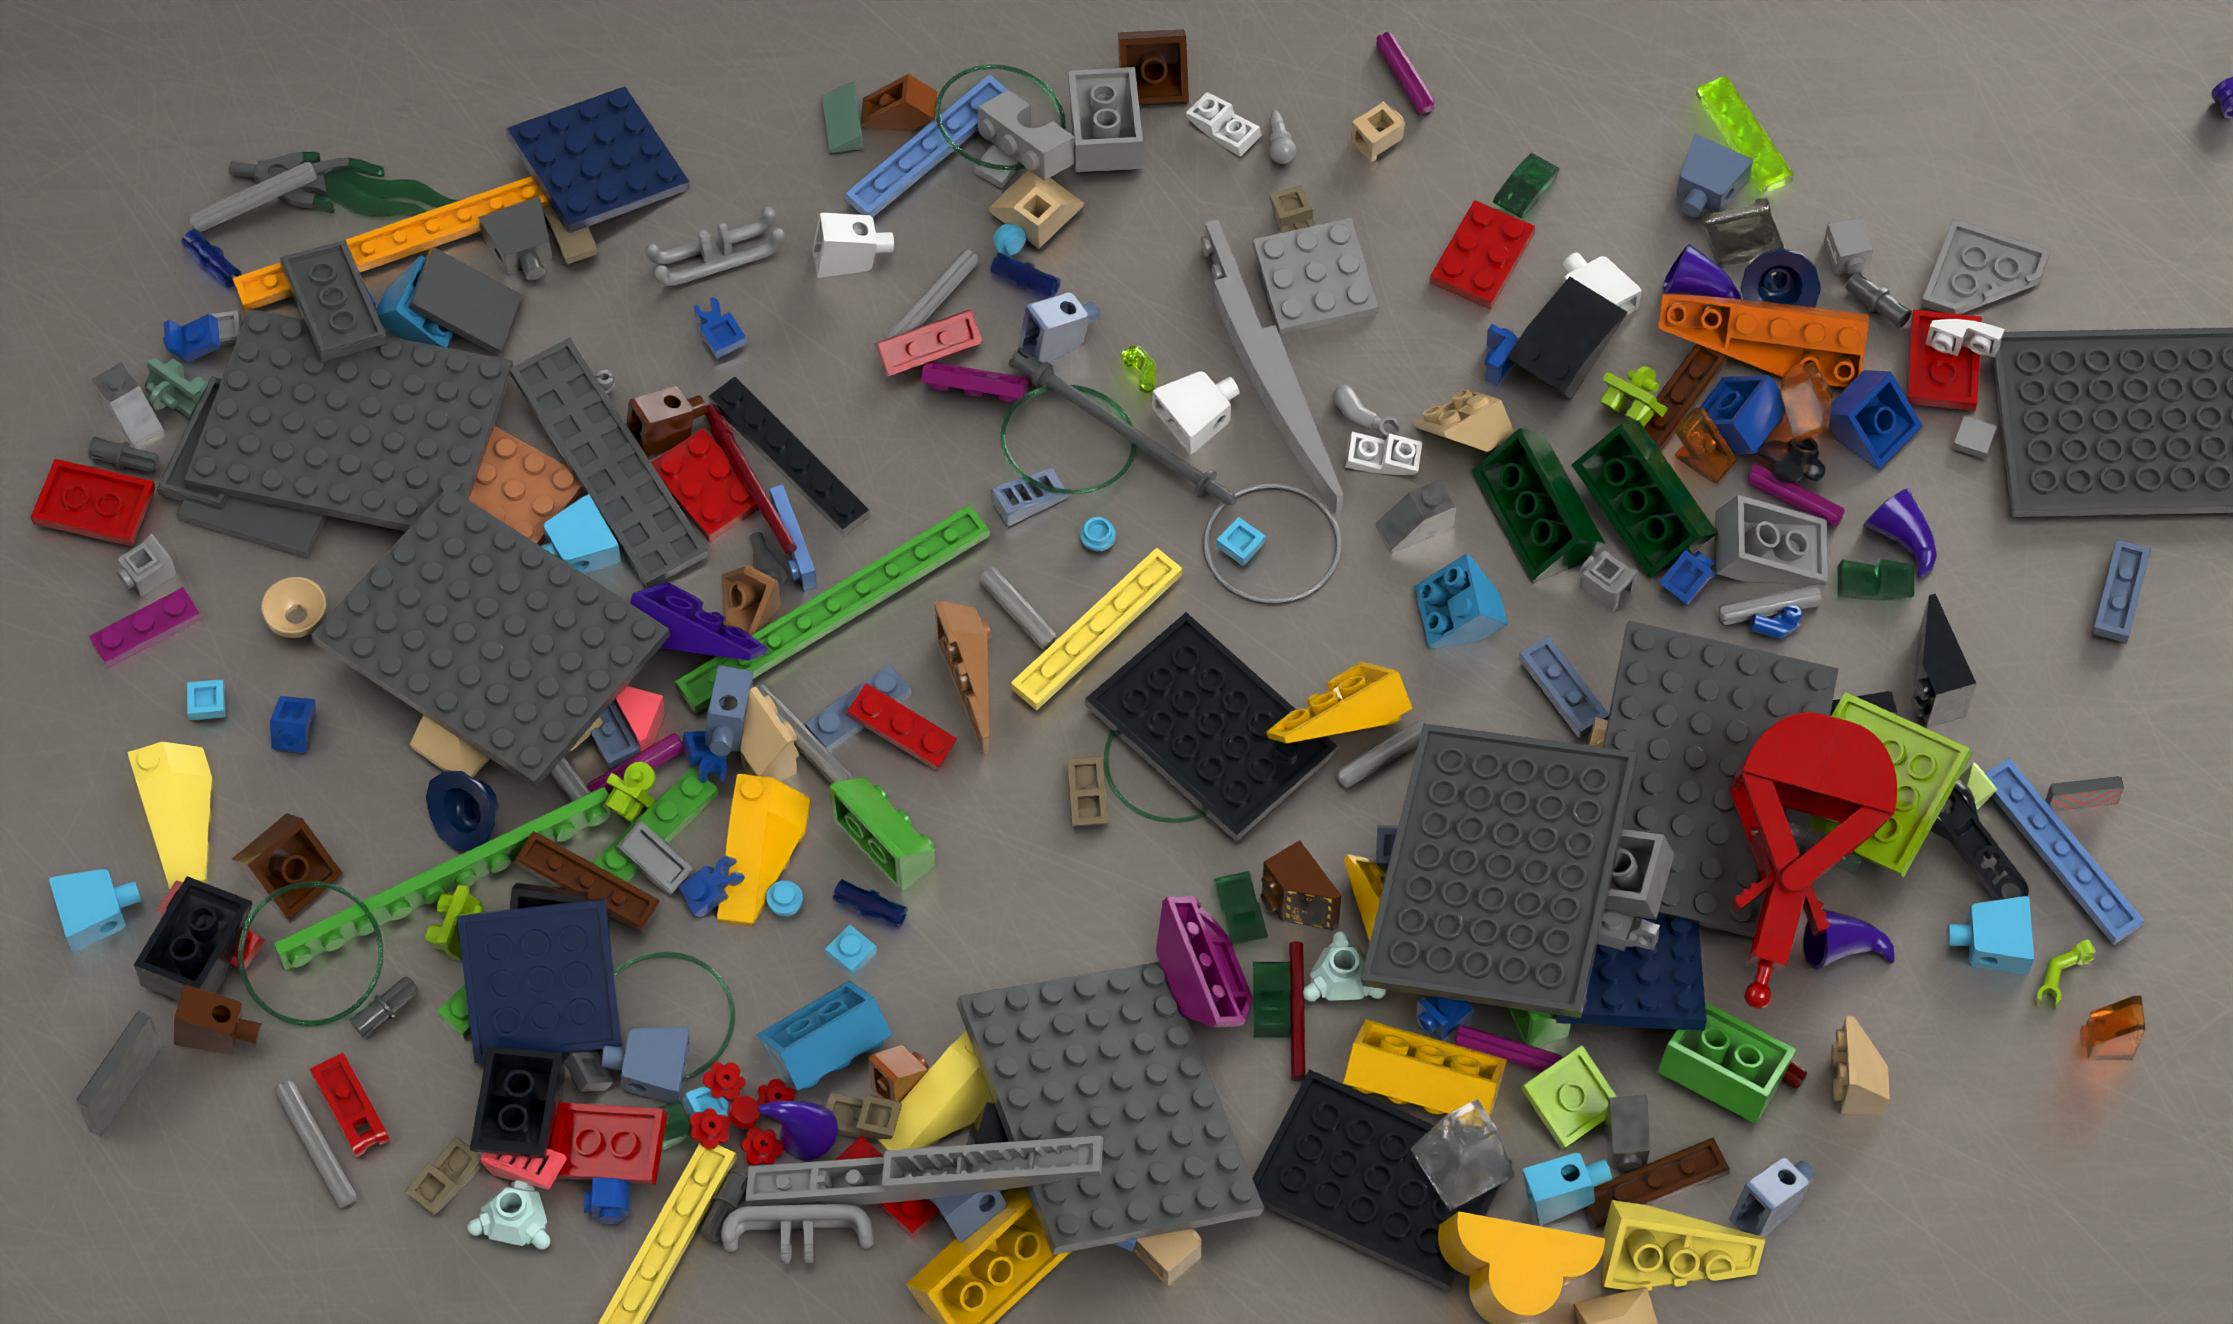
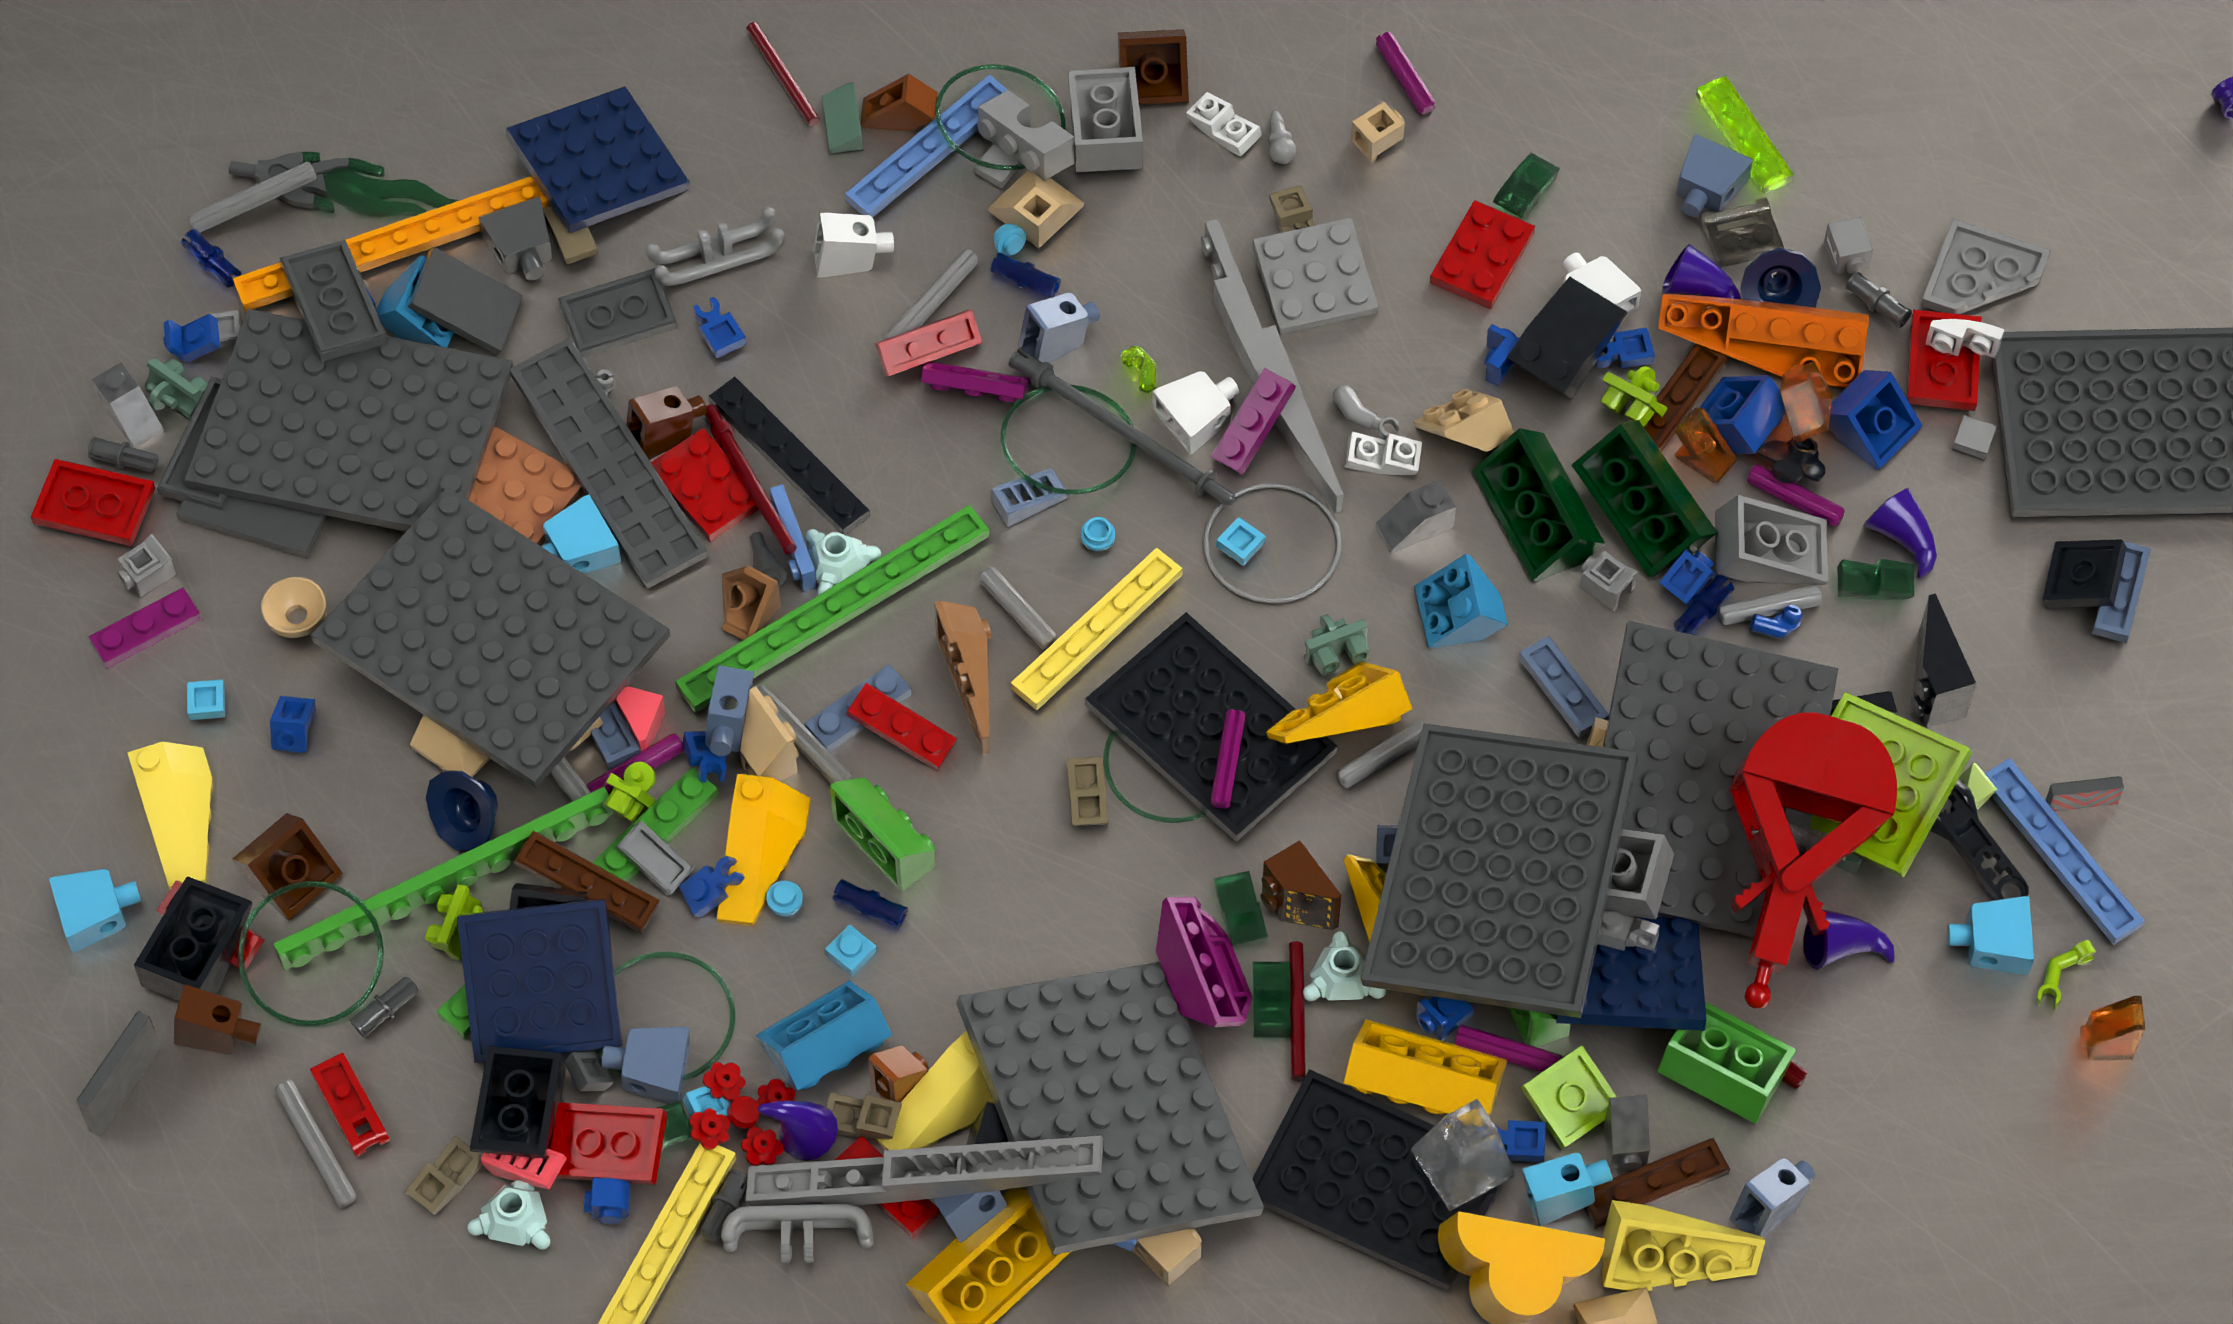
dark purple wedge [630,582,768,660] -> none
tan slope [1831,1016,1890,1115] -> none
none -> dark grey tile [558,268,677,358]
none -> dark red bar [746,22,820,127]
none -> light aqua rock [805,529,881,595]
none -> magenta plate [1211,368,1296,475]
none -> magenta axle [1211,709,1245,809]
none -> sand green hips [1304,614,1370,676]
none -> blue plate [1481,1120,1545,1162]
none -> blue plate [1595,327,1655,369]
none -> clear blue pin [1673,575,1734,635]
none -> black plate [2042,539,2127,608]

